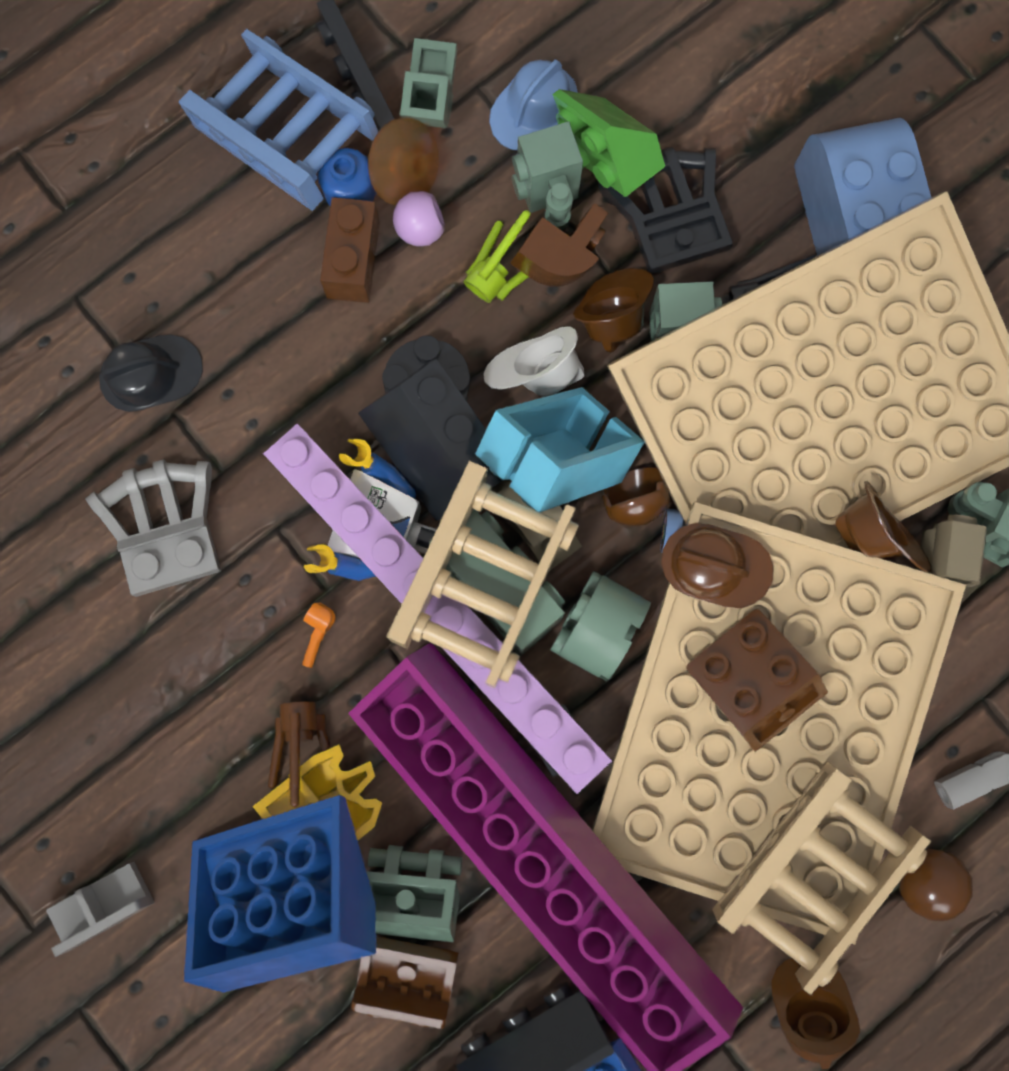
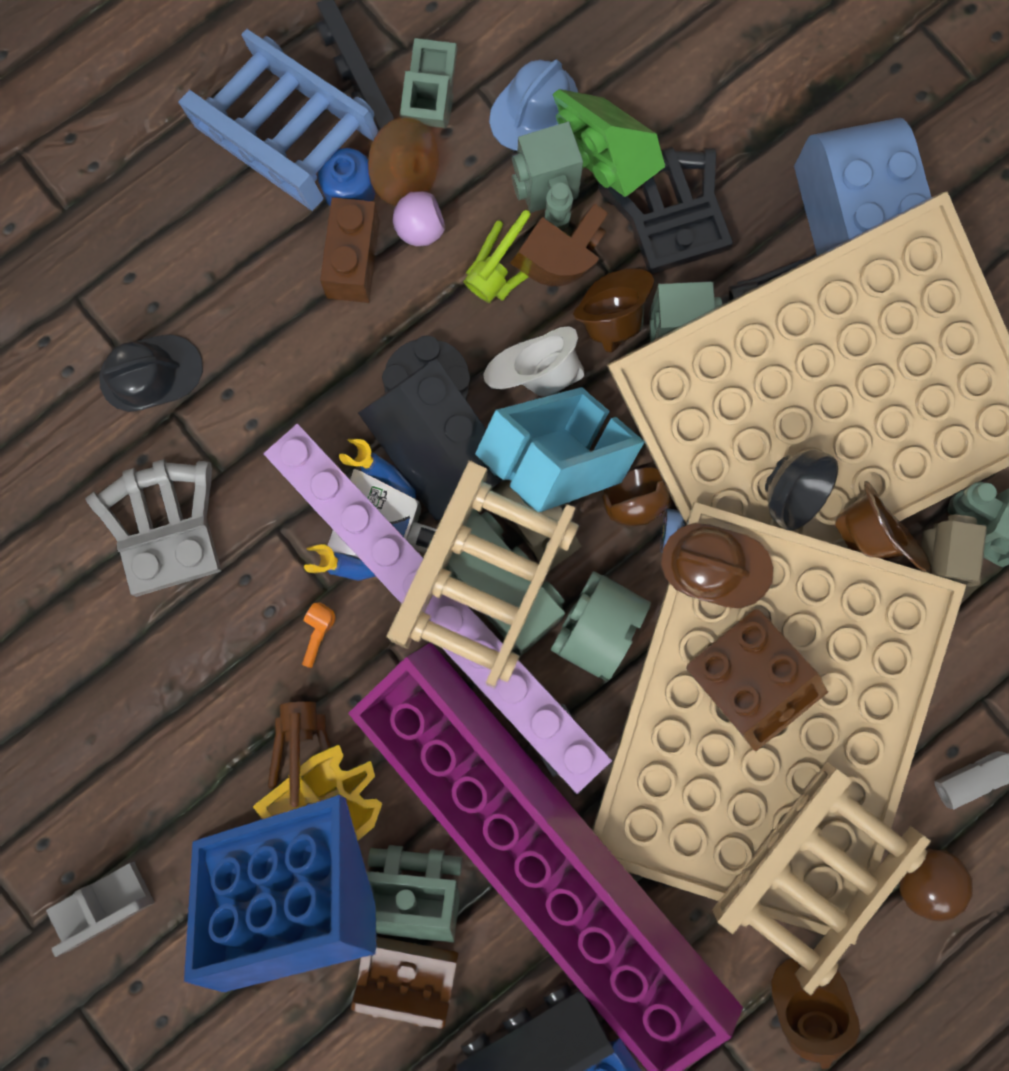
none -> black piece [765,449,838,531]

